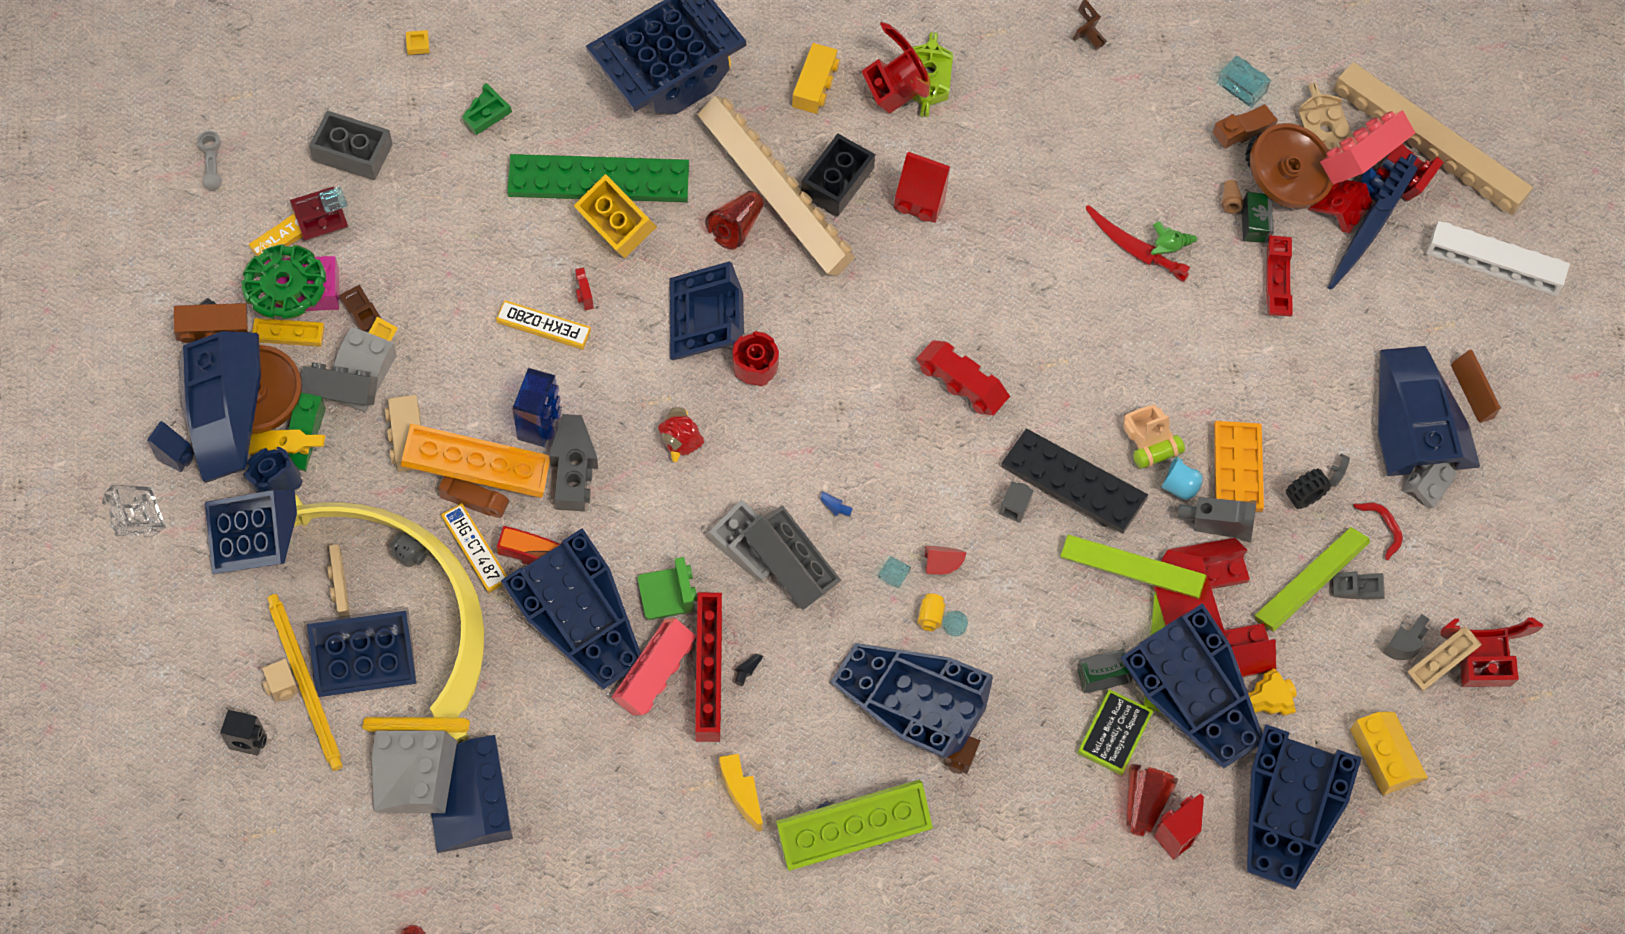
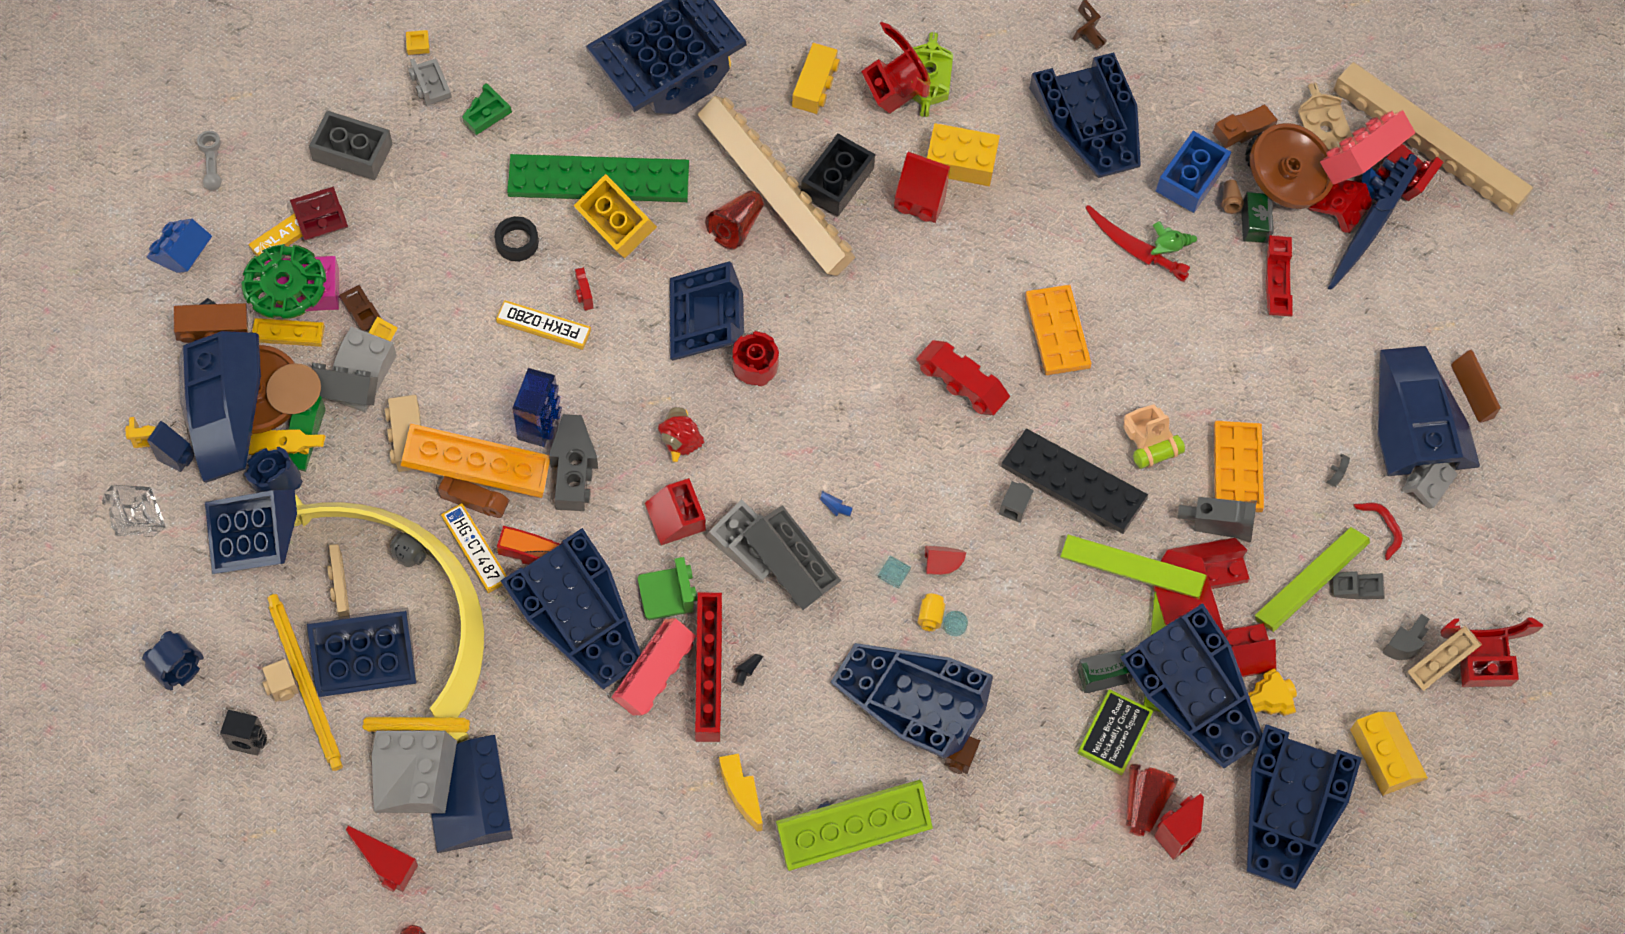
clear light blue tile [318,187,348,213] -> none
medium azure helmet [1161,456,1203,500] -> none
clear light blue brick [1217,55,1271,108] -> none
black tyre [1286,468,1332,509] -> none
white brick [1426,221,1570,296] -> none
none -> yellow bracket [125,417,156,448]
none -> dark blue brick [142,631,204,691]
none -> blue slope [146,218,212,273]
none -> medium nougat sticker [266,364,321,414]
none -> red slope [346,825,418,892]
none -> light grey bracket [408,58,452,106]
none -> black tyre [494,216,539,262]
none -> red slope [645,478,706,545]
none -> yellow brick [927,123,1000,187]
none -> light orange plate [1025,285,1092,375]
none -> dark blue wedge [1029,52,1141,178]
none -> blue brick [1156,131,1232,213]

